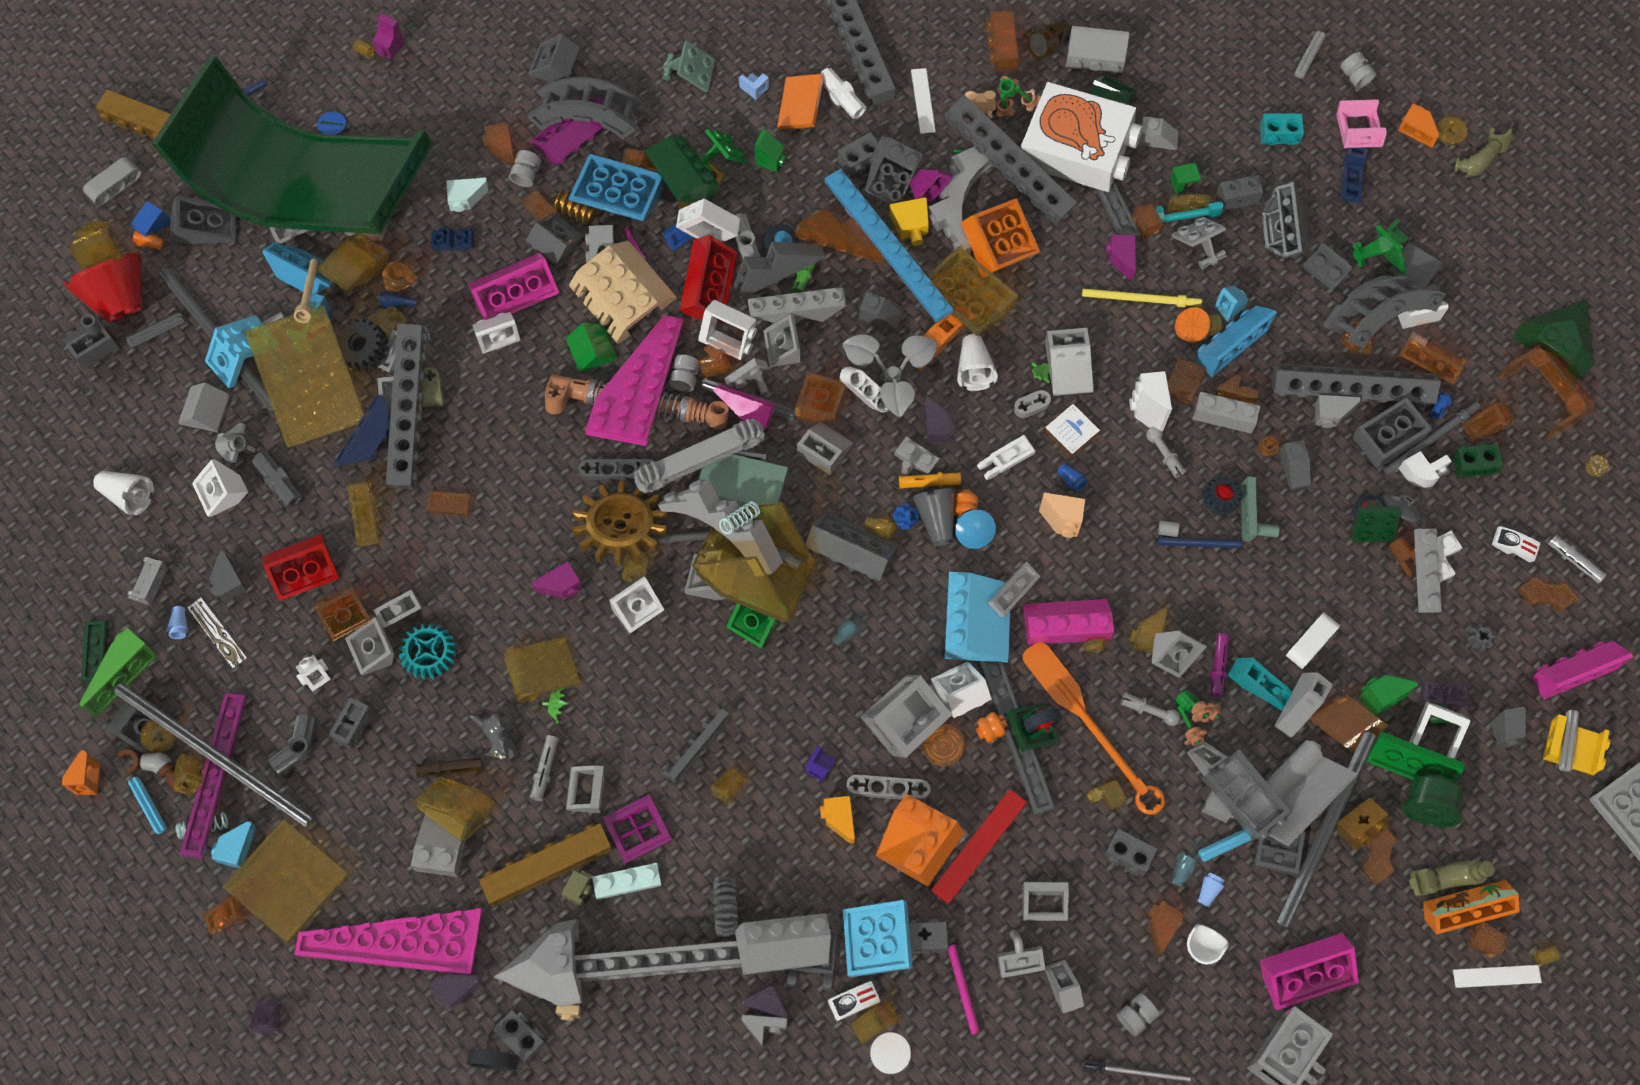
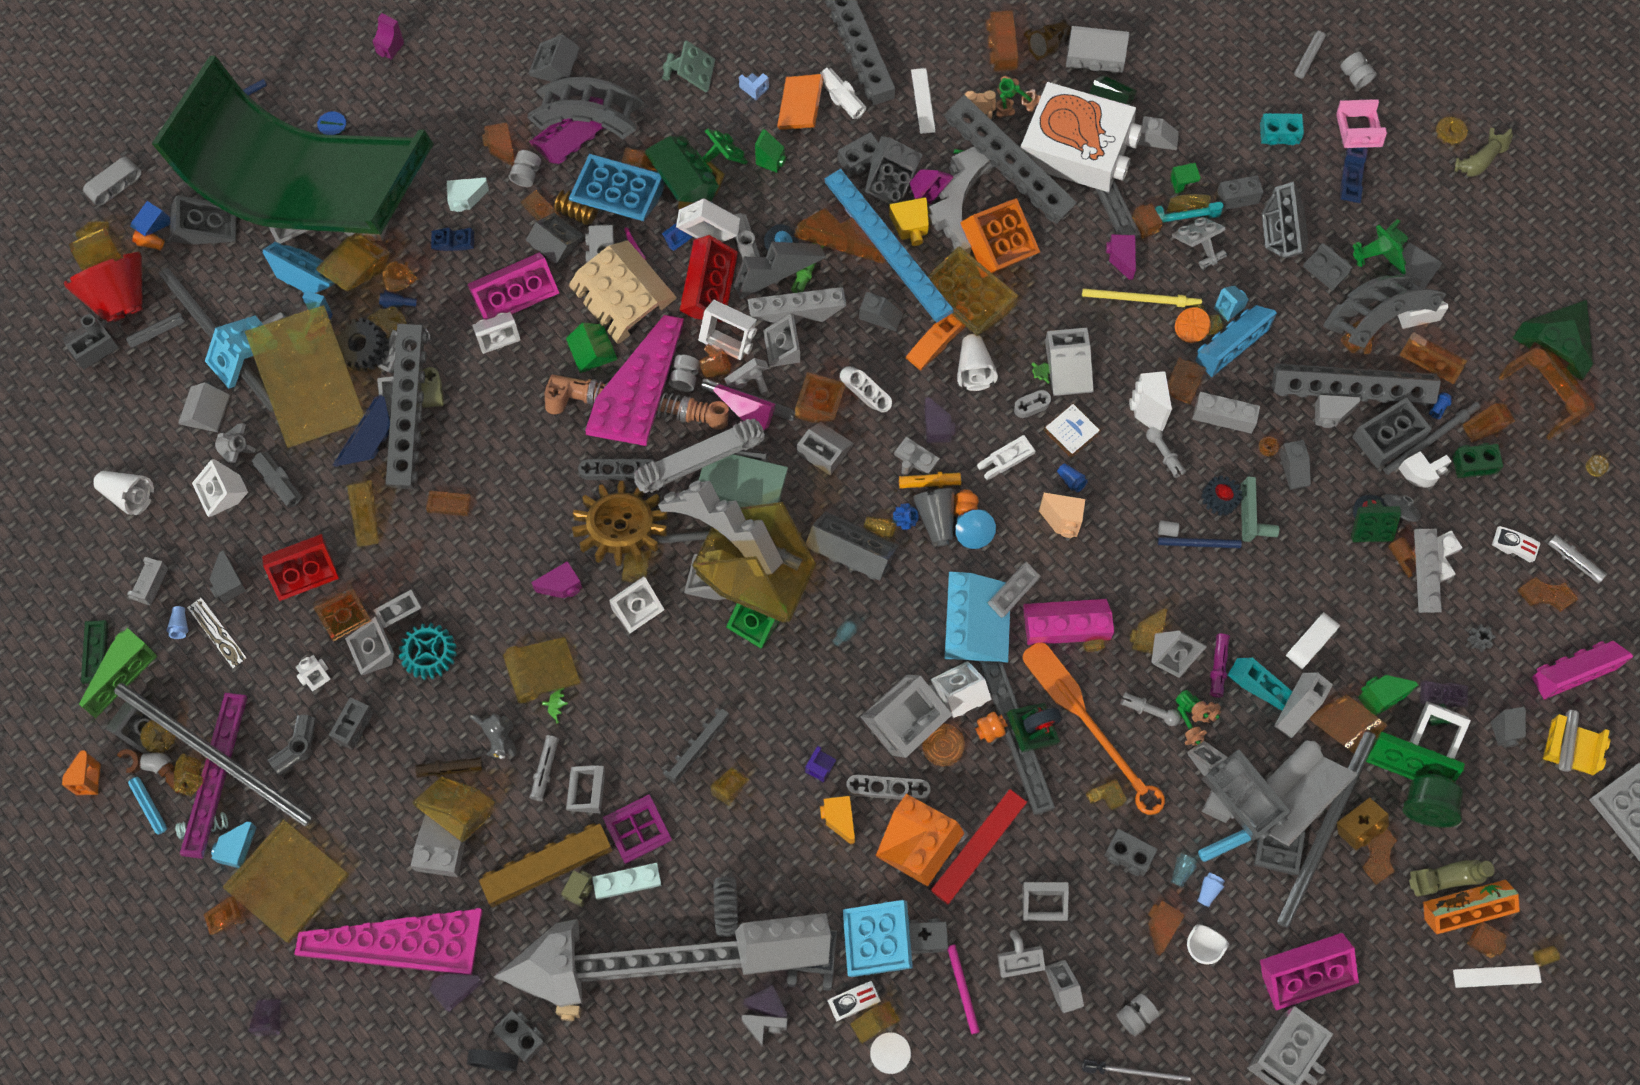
pearl gold brick [96,90,171,140] -> none
tan piece [294,259,318,323] -> none
clear yellow hinge [353,38,375,59] -> none
light aqua piece [719,501,760,534] -> none
light grey plant [842,335,936,418] -> none
clear orange slope [1215,373,1259,404] -> none
orange slope [1398,103,1439,148] -> none

